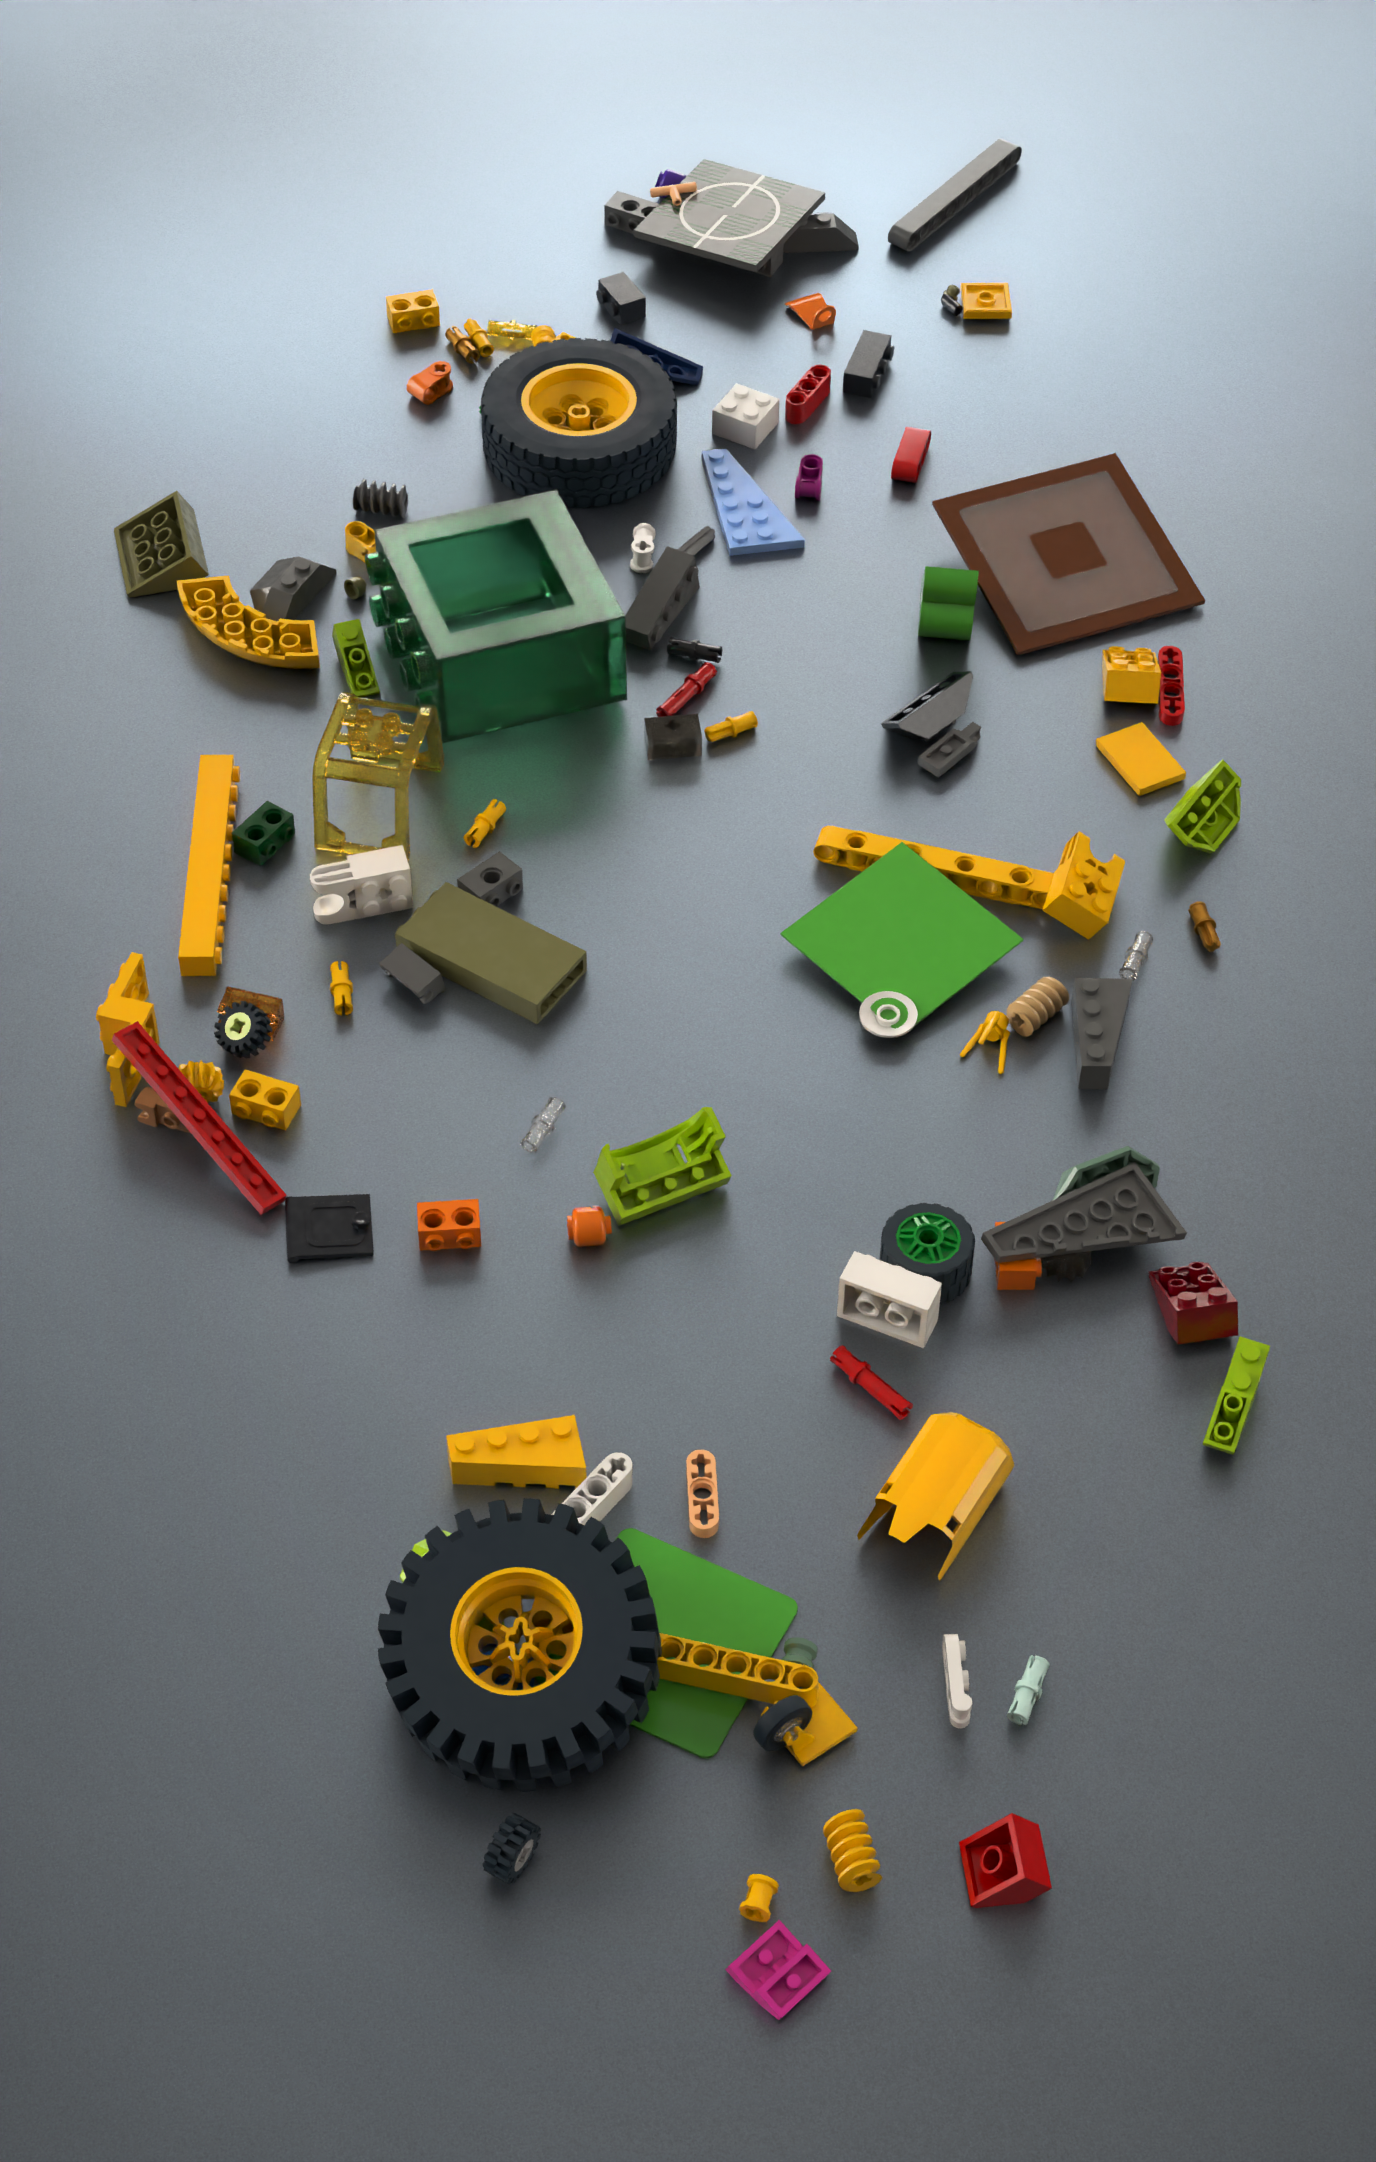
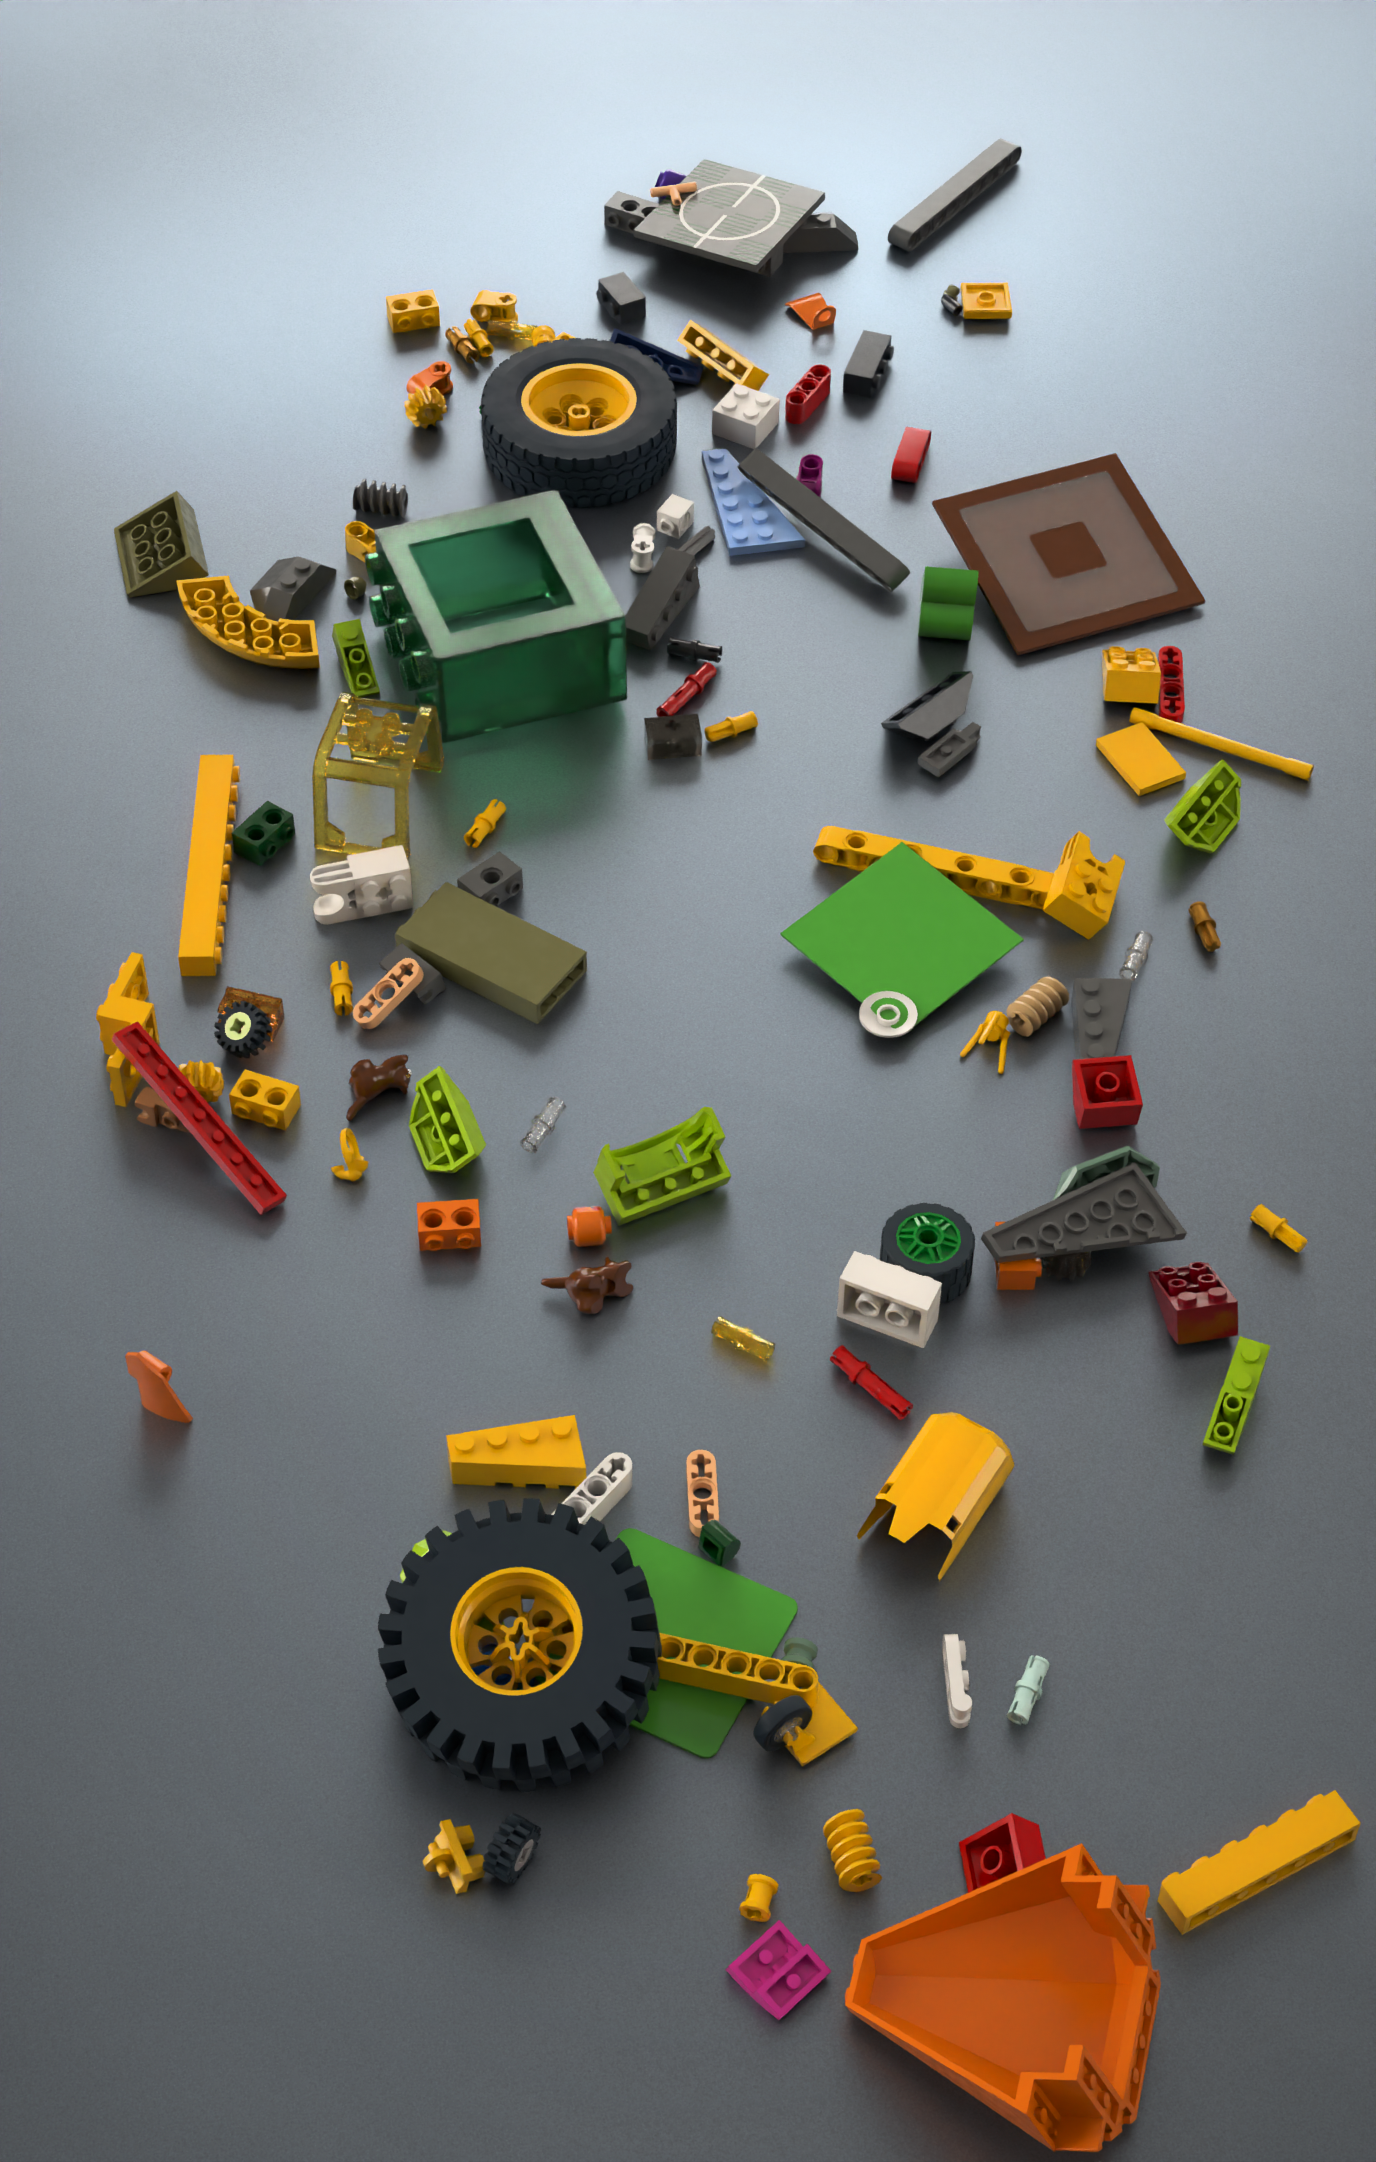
black container [285,1194,373,1263] -> none
none -> orange panel [125,1350,193,1423]
none -> yellow piece [331,1128,369,1182]
none -> reddish brown animal [346,1055,412,1121]
none -> light nougat beam [353,958,424,1029]
none -> yellow gear [404,385,447,429]
none -> lime wedge [409,1066,486,1173]
none -> yellow hips [423,1819,486,1894]
none -> yellow piece [470,290,518,325]
none -> reddish brown animal [541,1257,633,1314]
none -> white brick [657,494,694,539]
none -> yellow brick [677,320,769,391]
none -> dark green brick [698,1520,741,1567]
none -> clear yellow pin [711,1316,775,1362]
none -> dark grey beam [737,448,910,592]
none -> orange piece [845,1843,1161,2152]
none -> red slope [1072,1055,1143,1129]
none -> yellow piece [1129,707,1314,781]
none -> yellow brick [1157,1790,1361,1935]
none -> yellow axle [1250,1204,1307,1253]

